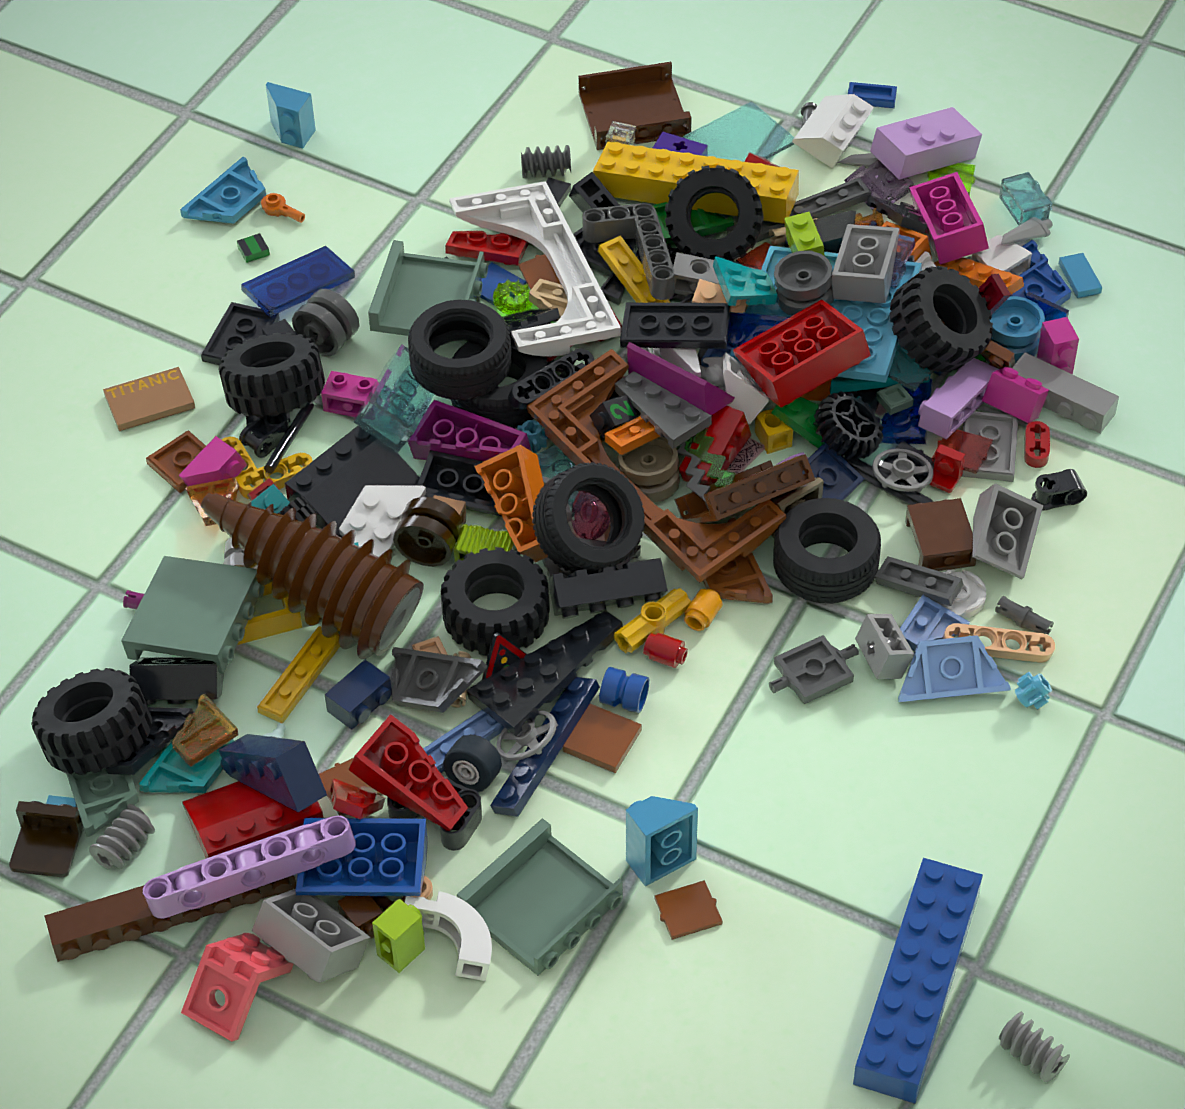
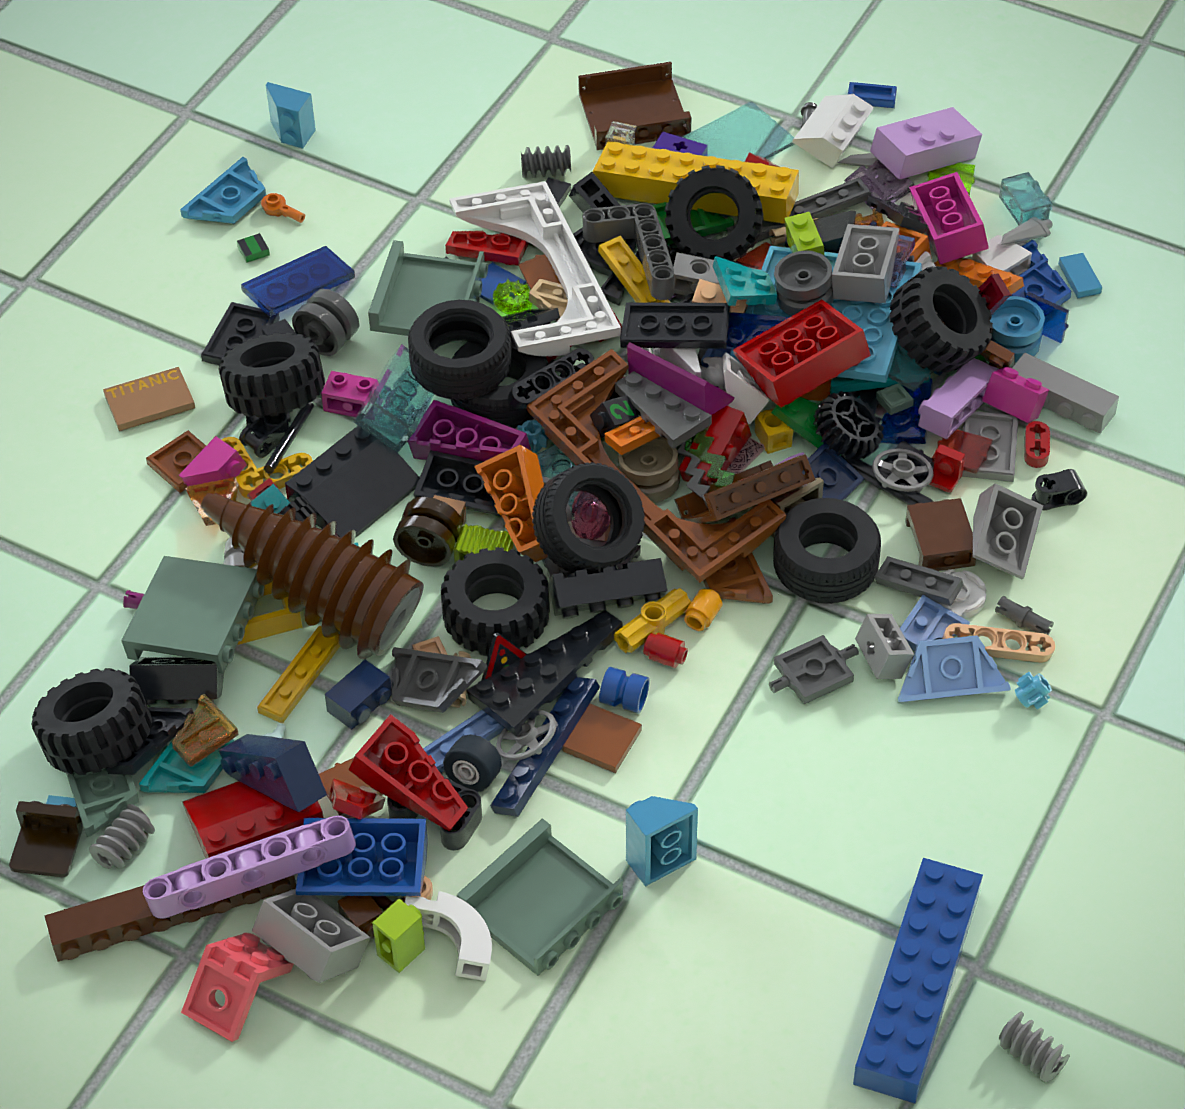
white wing [339,485,426,557] -> none
dark orange piece [654,880,723,940] -> none
dark pink brick [1037,317,1079,374] -> none

